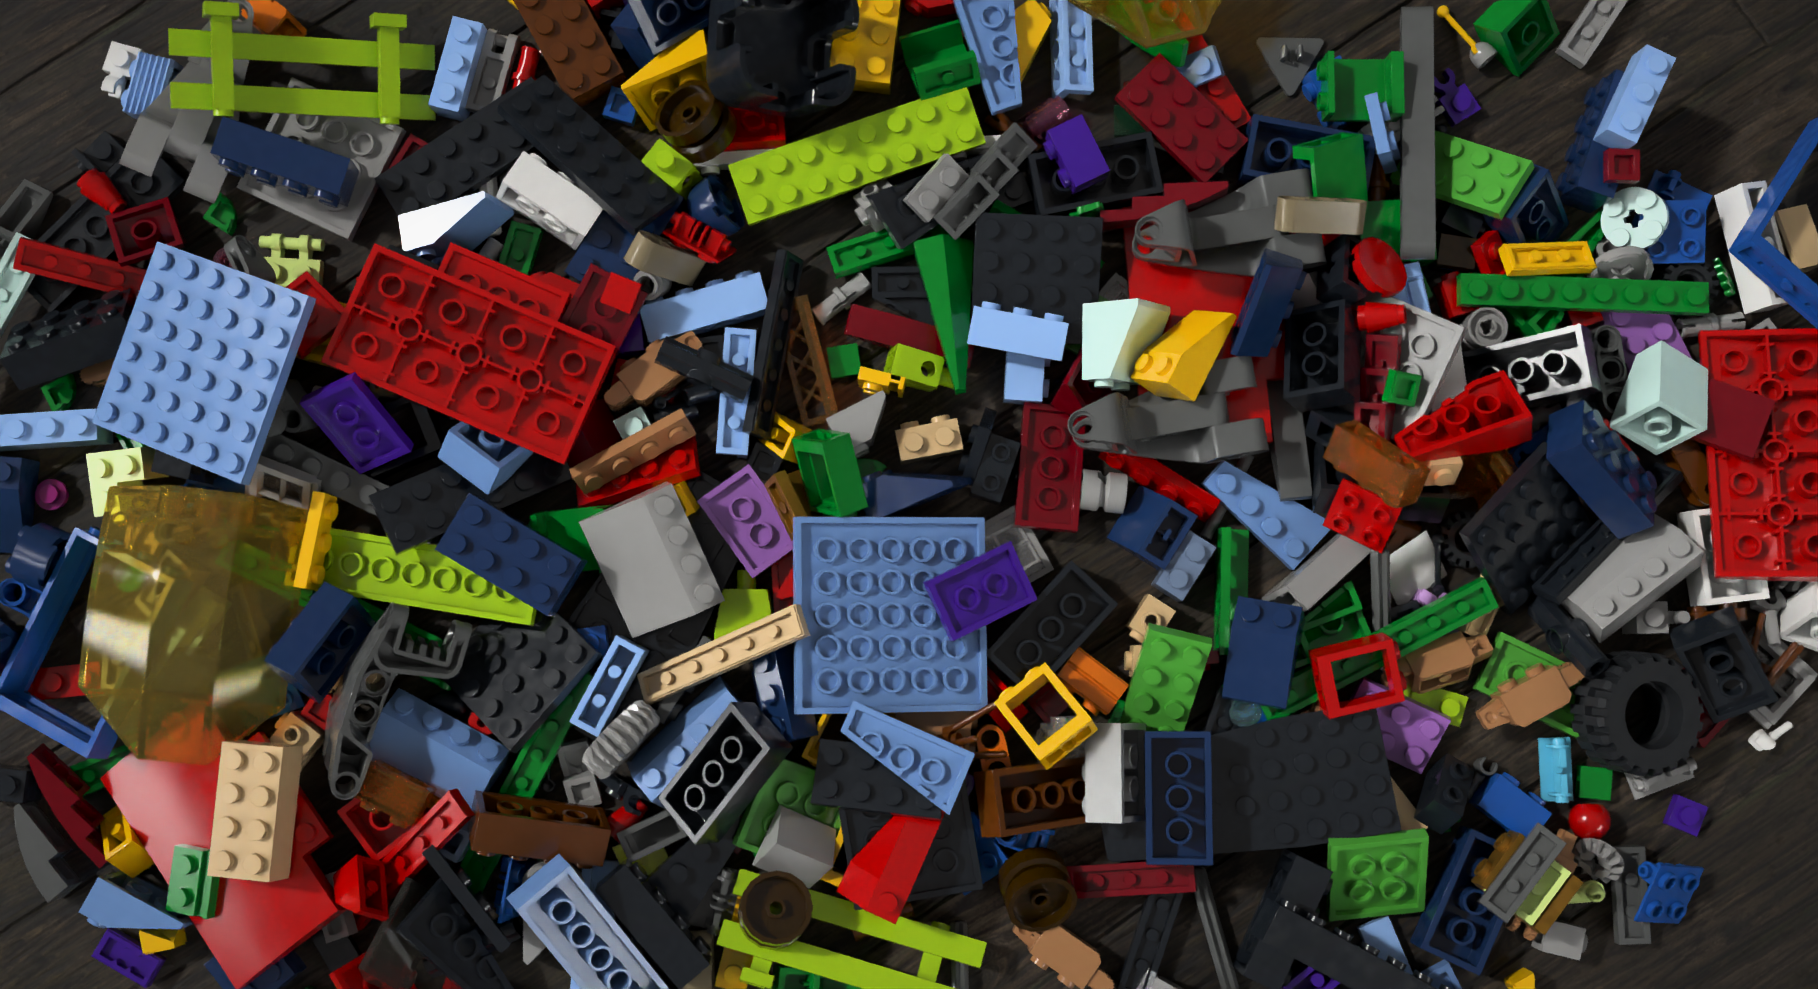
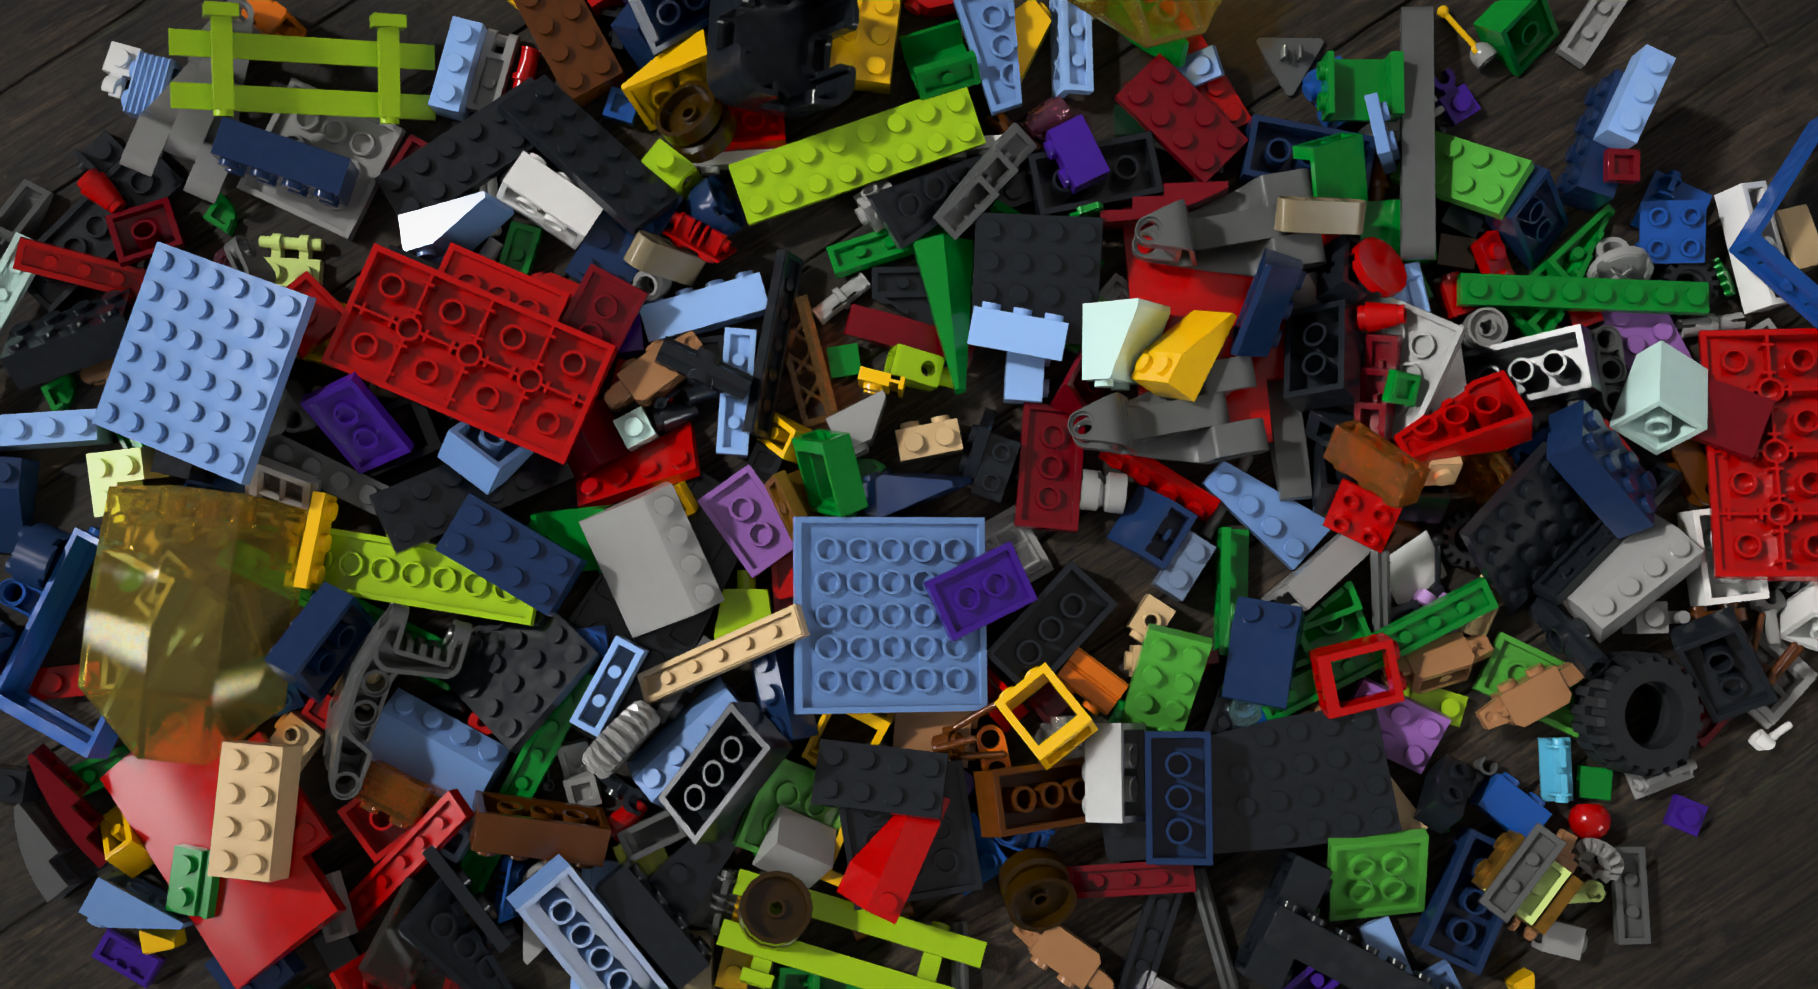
magenta plate [35,479,69,510] -> none
red slope [333,854,389,921] -> none
medium nougat plate [569,408,696,495] -> none
red tile [600,272,643,314] -> none
medium blue wing [841,701,975,815] -> none
light grey plate [903,154,969,222] -> none
yellow tile [1498,241,1597,277] -> none
light aqua plate [1601,187,1669,249] -> none
blue hinge [1634,861,1704,924] -> none

